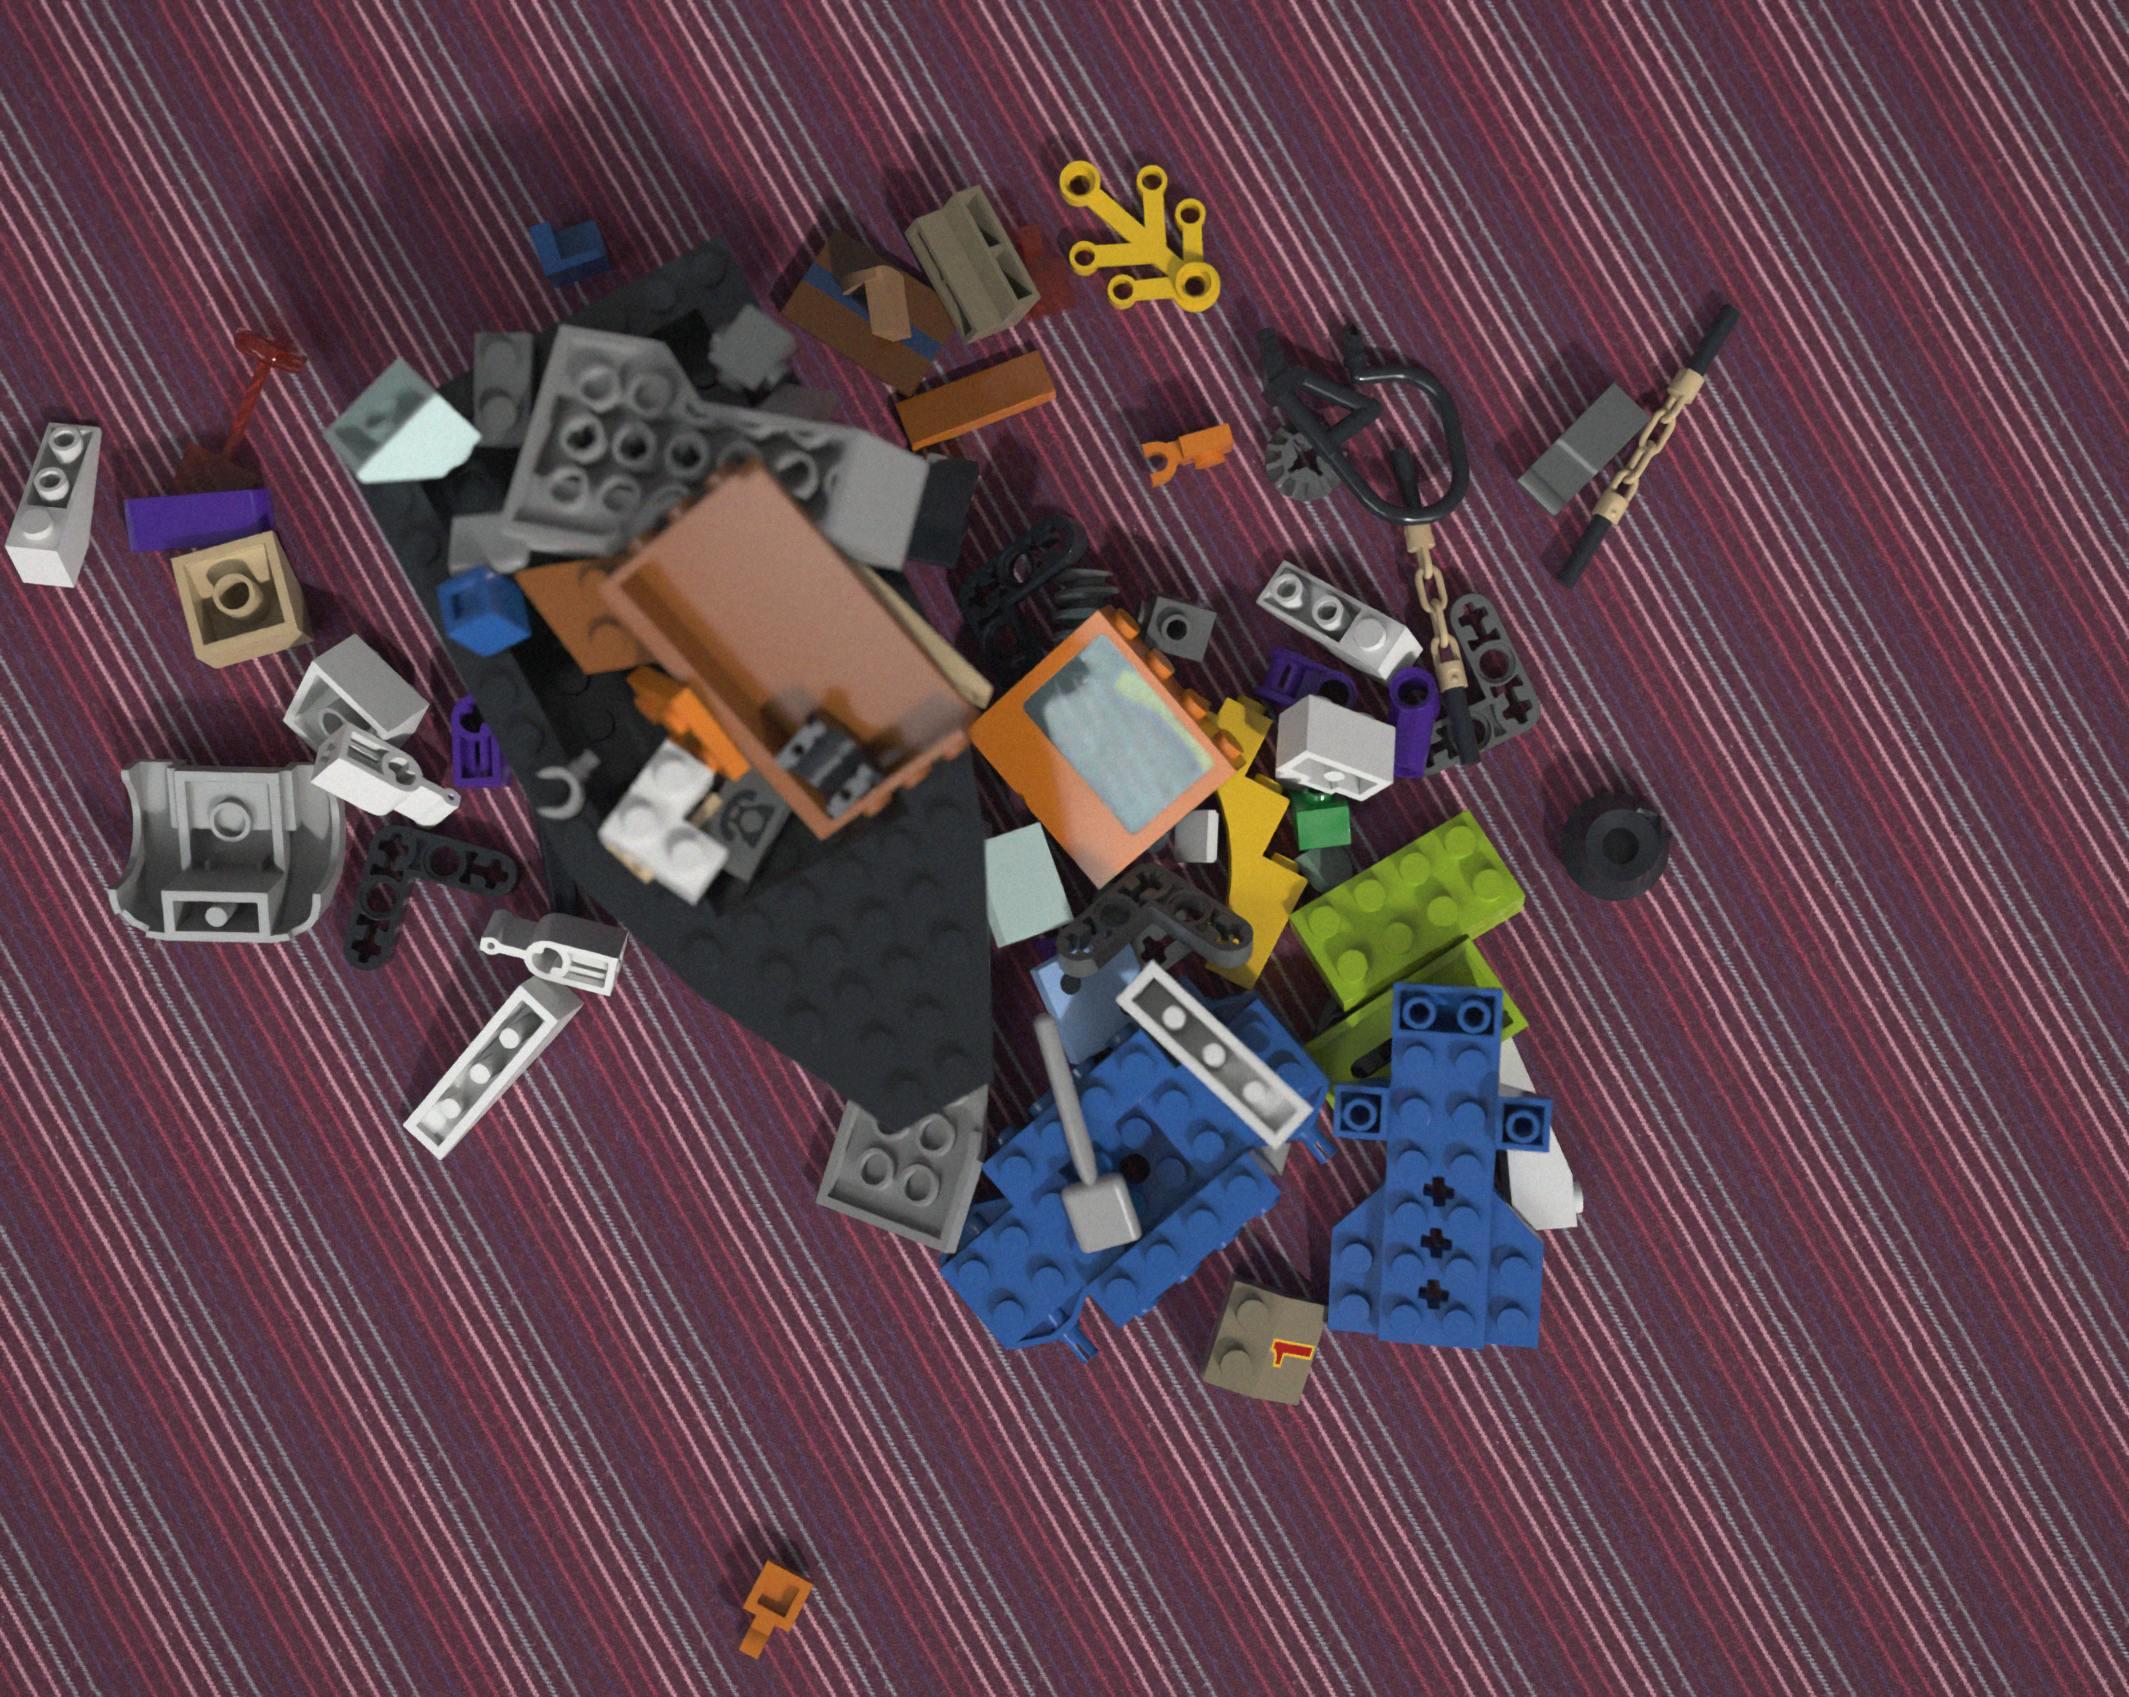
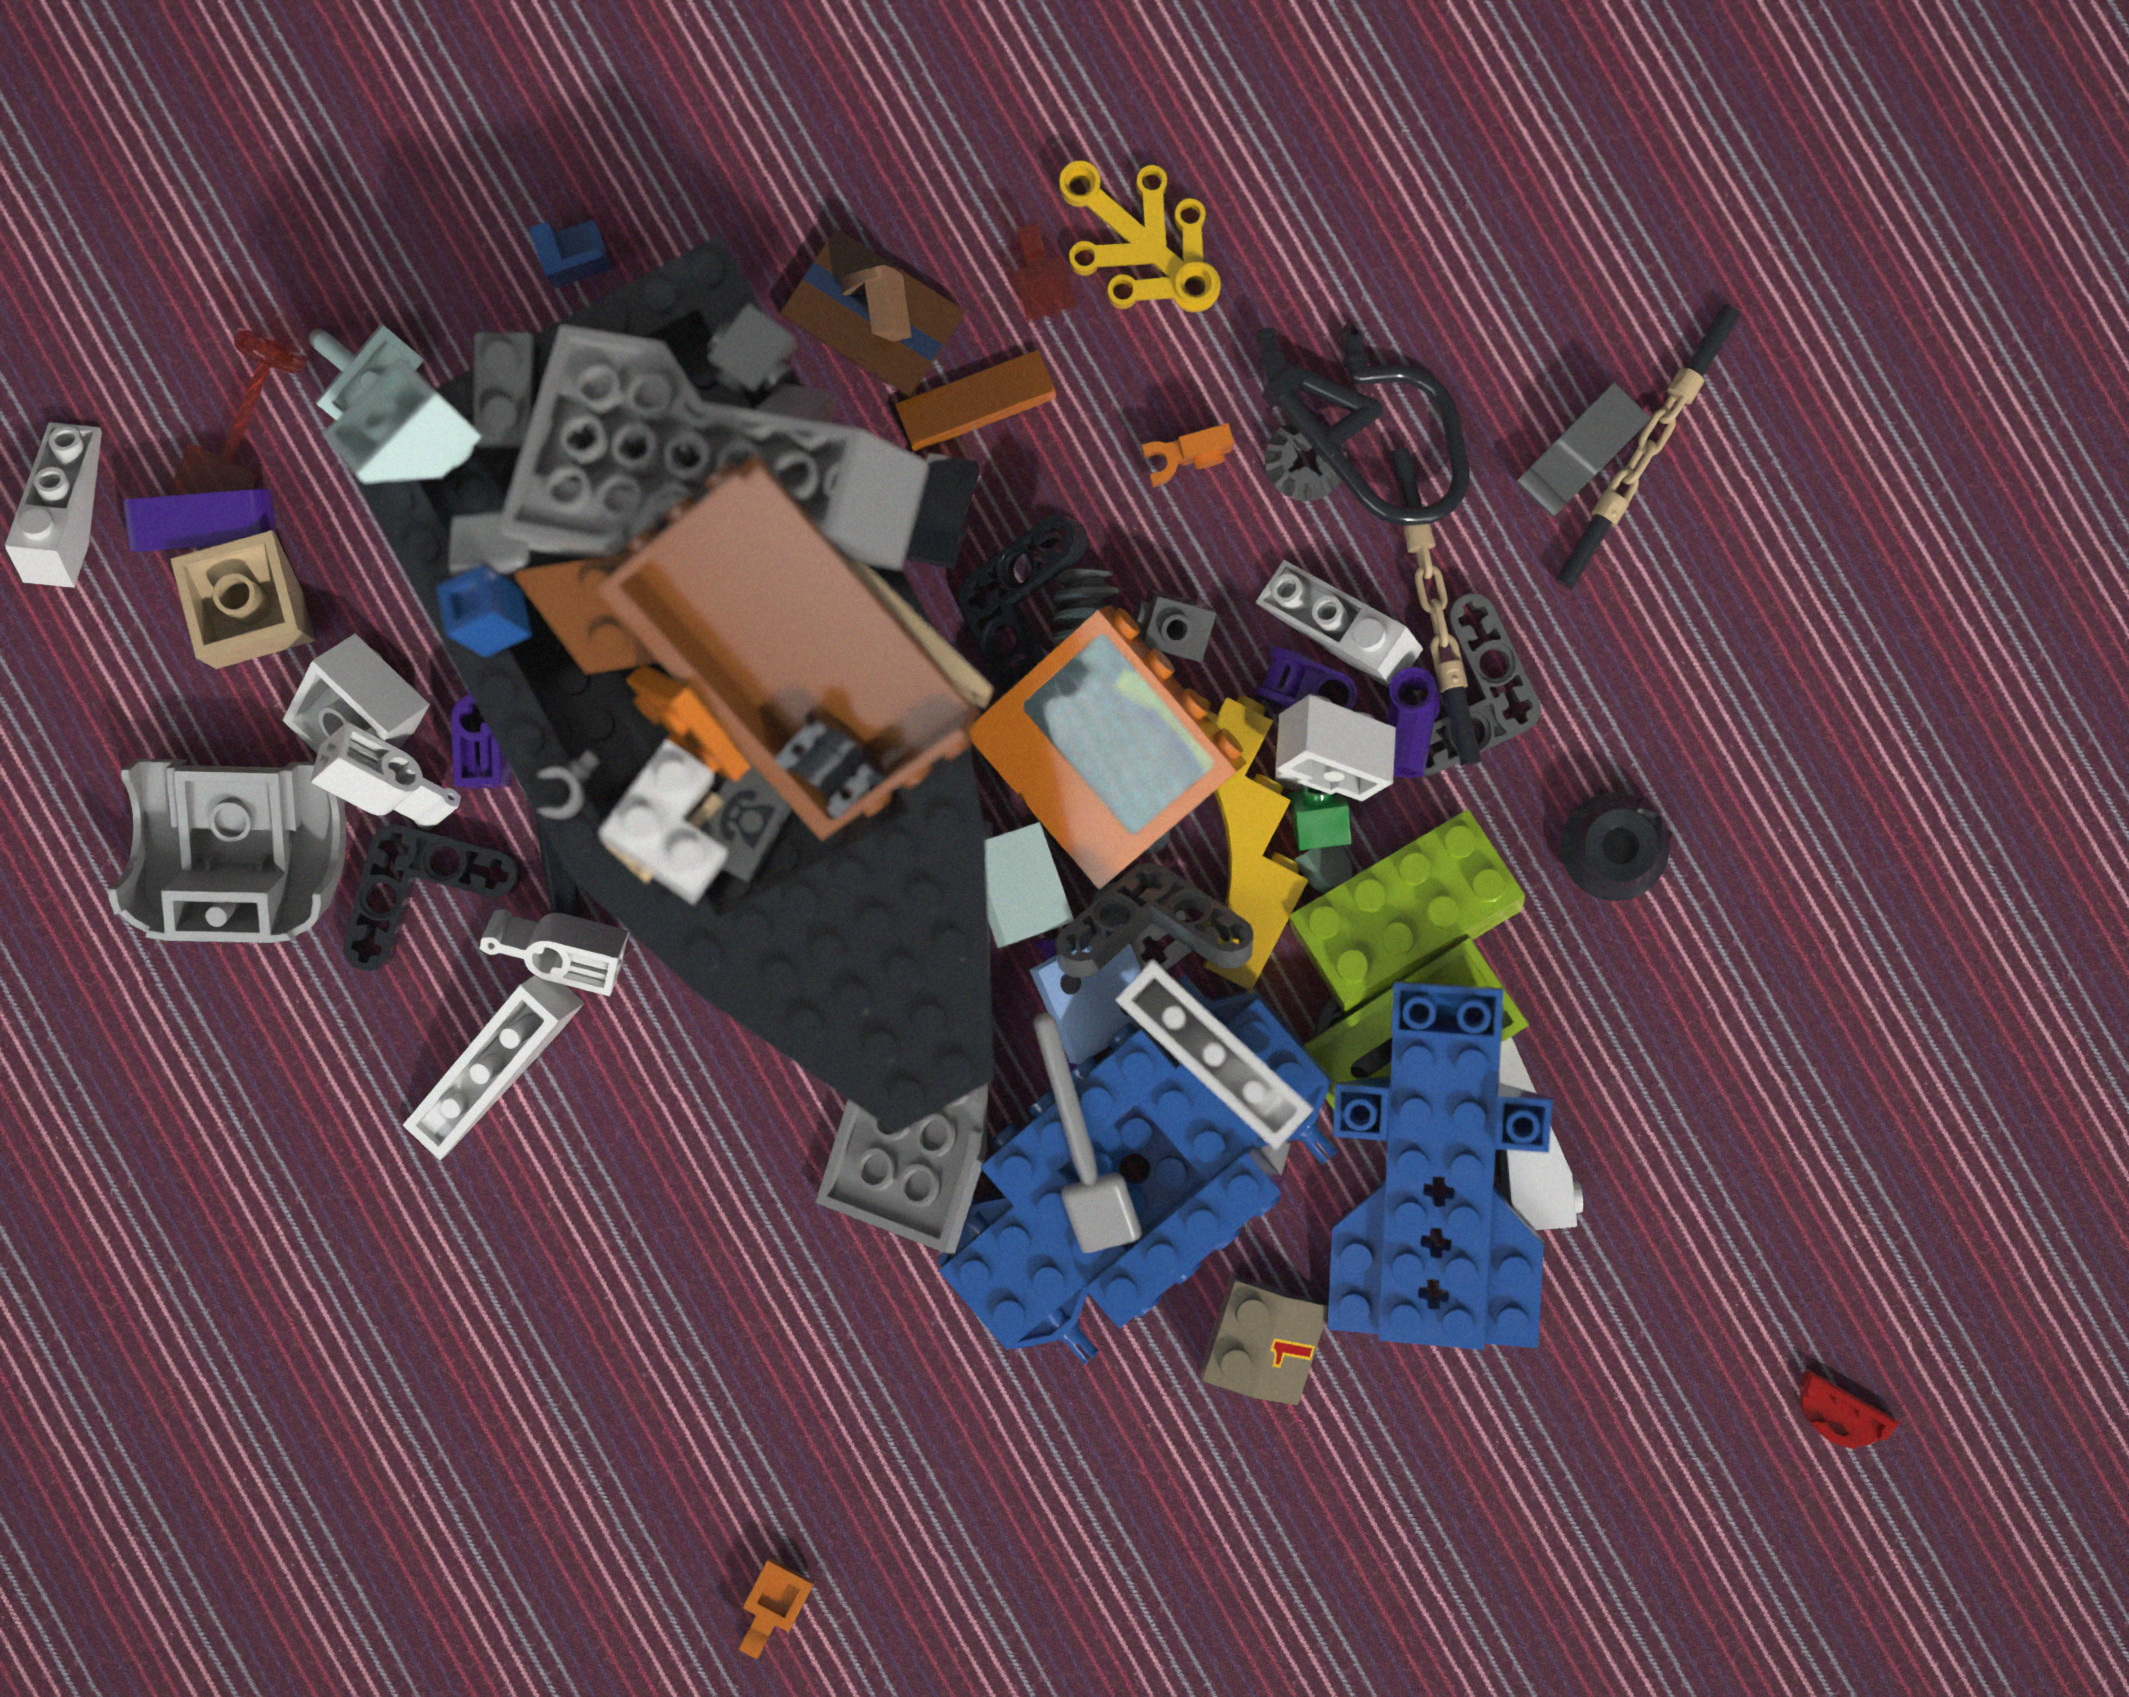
dark tan piece [904,185,1041,345] -> none
white slope [1174,810,1219,864] -> none
none -> light aqua plate [309,324,424,420]
none -> red tile [1799,1368,1901,1449]

